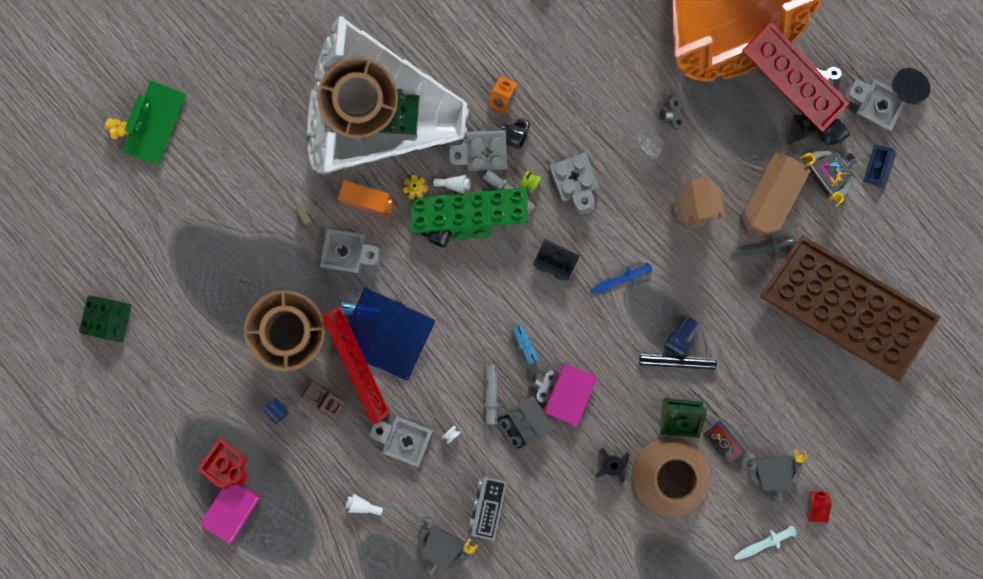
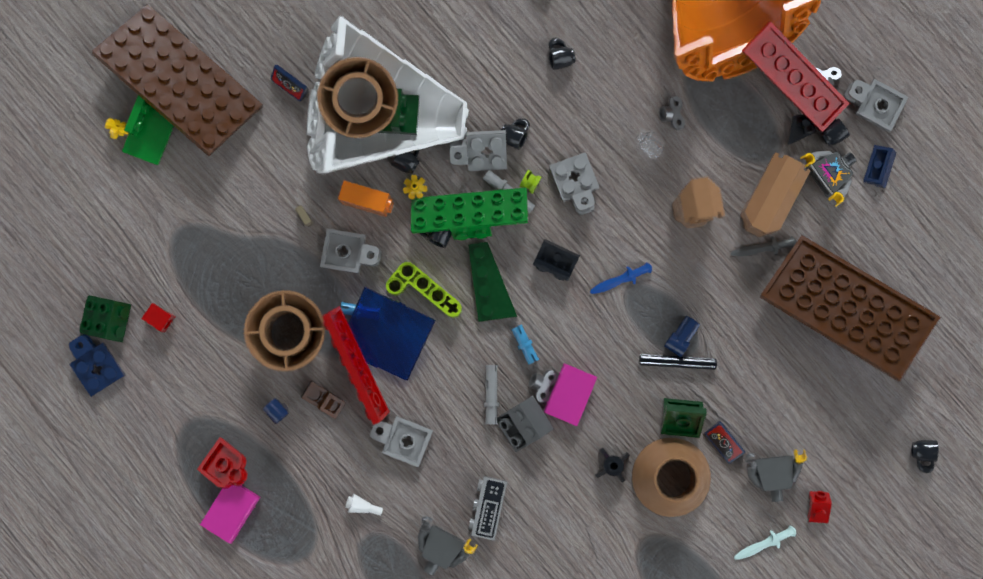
white cone [434,175,470,194] -> none
white bush [442,425,461,444] -> none
orange bracket [487,76,518,114] -> none
black tile [892,68,931,105] -> none
none -> dark blue plate [69,334,125,397]
none -> reddish brown plate [92,4,263,156]
none -> red panel [141,303,176,333]
none -> slope [271,65,309,102]
none -> lime beam [386,262,462,318]
none -> black piece [391,150,420,174]
none -> dark green wing [468,242,517,322]
none -> black piece [548,38,576,70]
none -> black piece [911,440,939,473]

